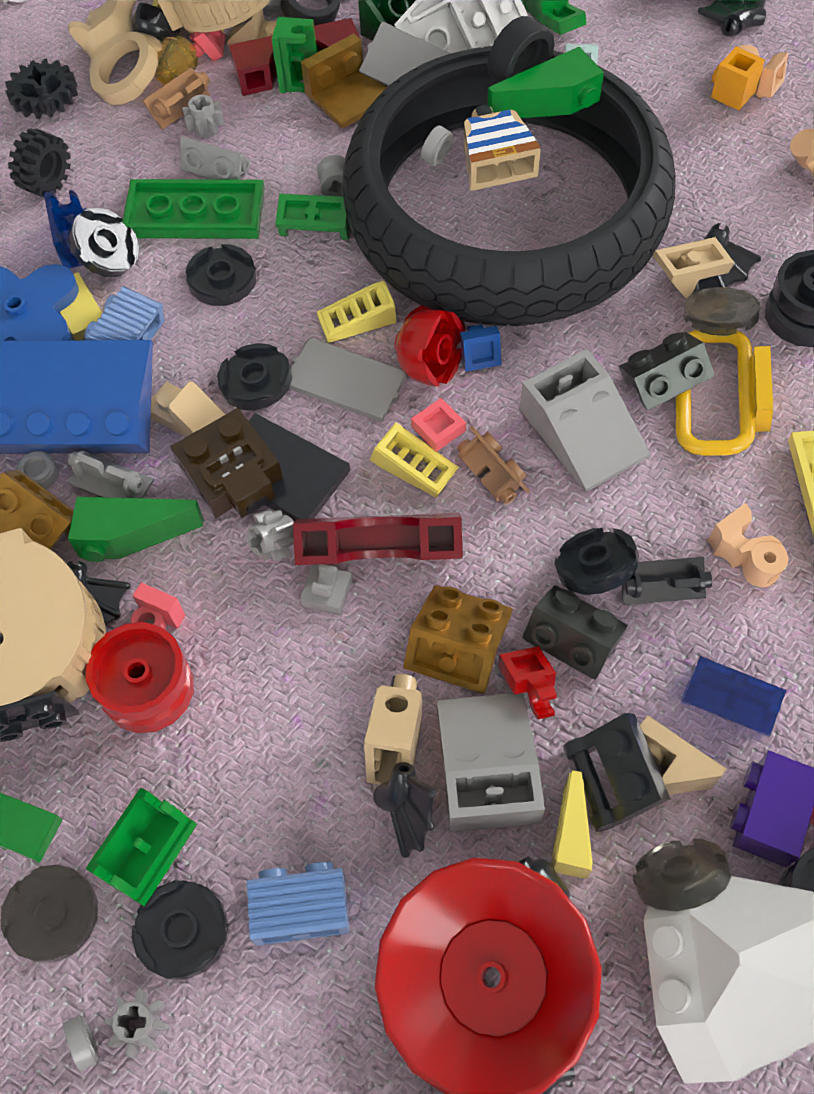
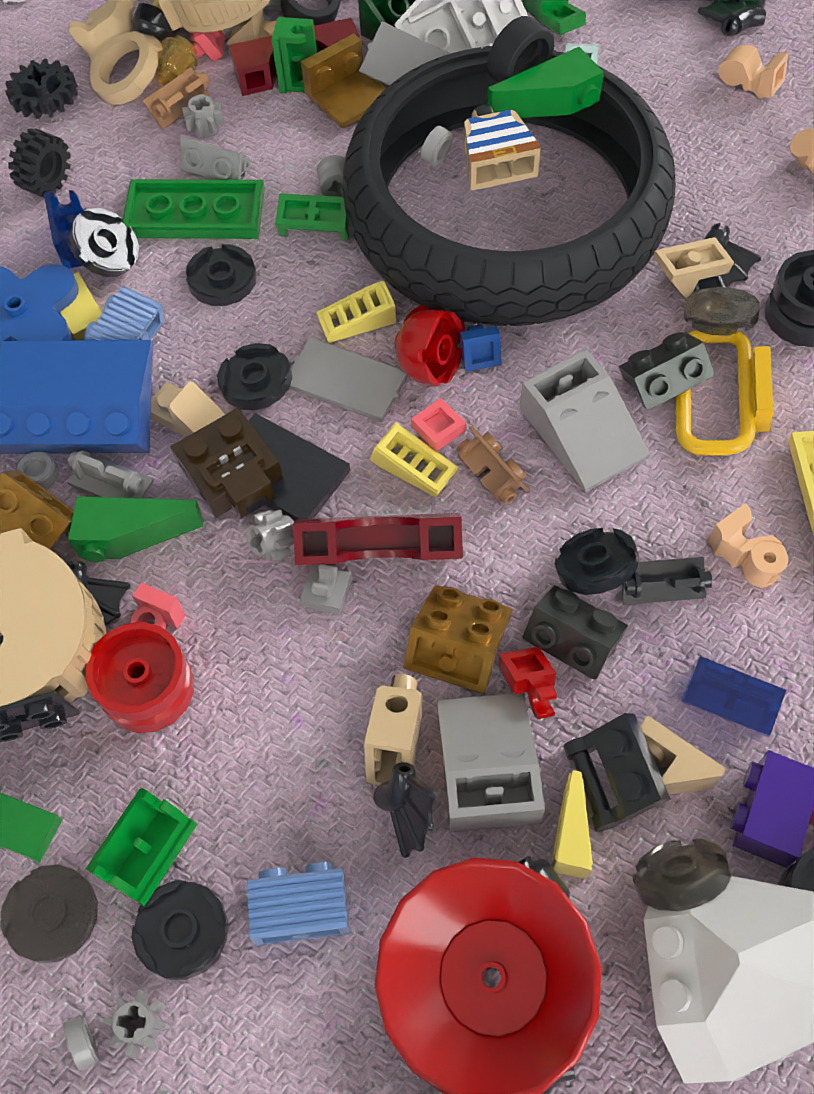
light orange brick [711,46,765,110] -> none

